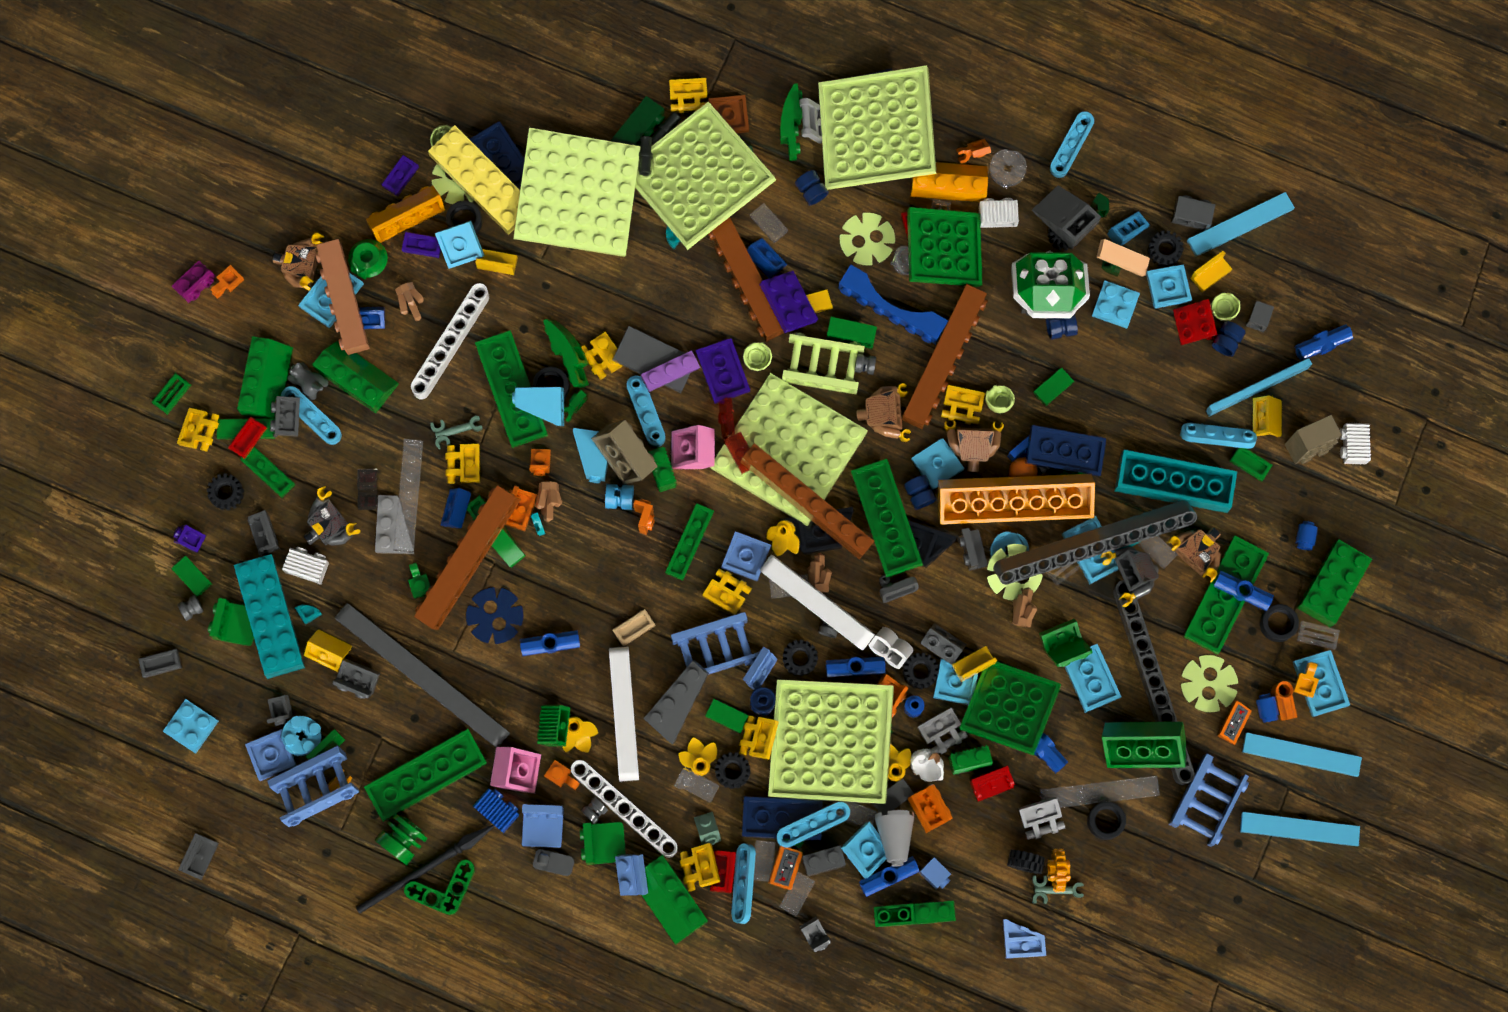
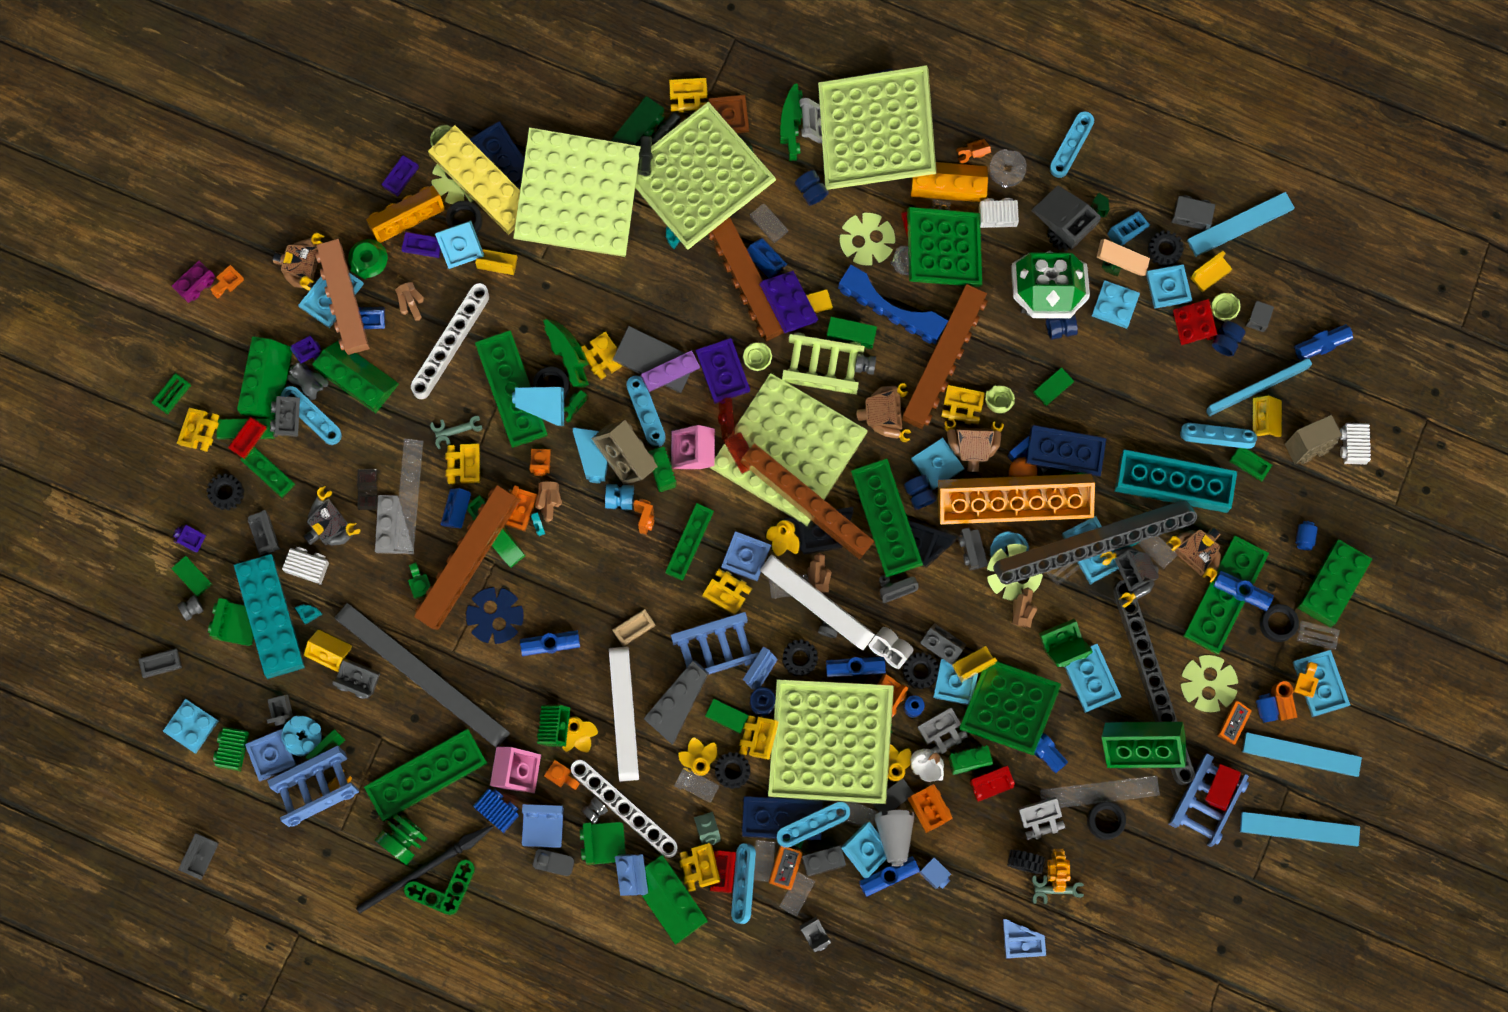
green slope [874,901,956,927] -> none
none -> green brick [213,727,249,772]
none -> dark purple bracket [290,336,321,364]
none -> red hinge [1205,764,1241,812]

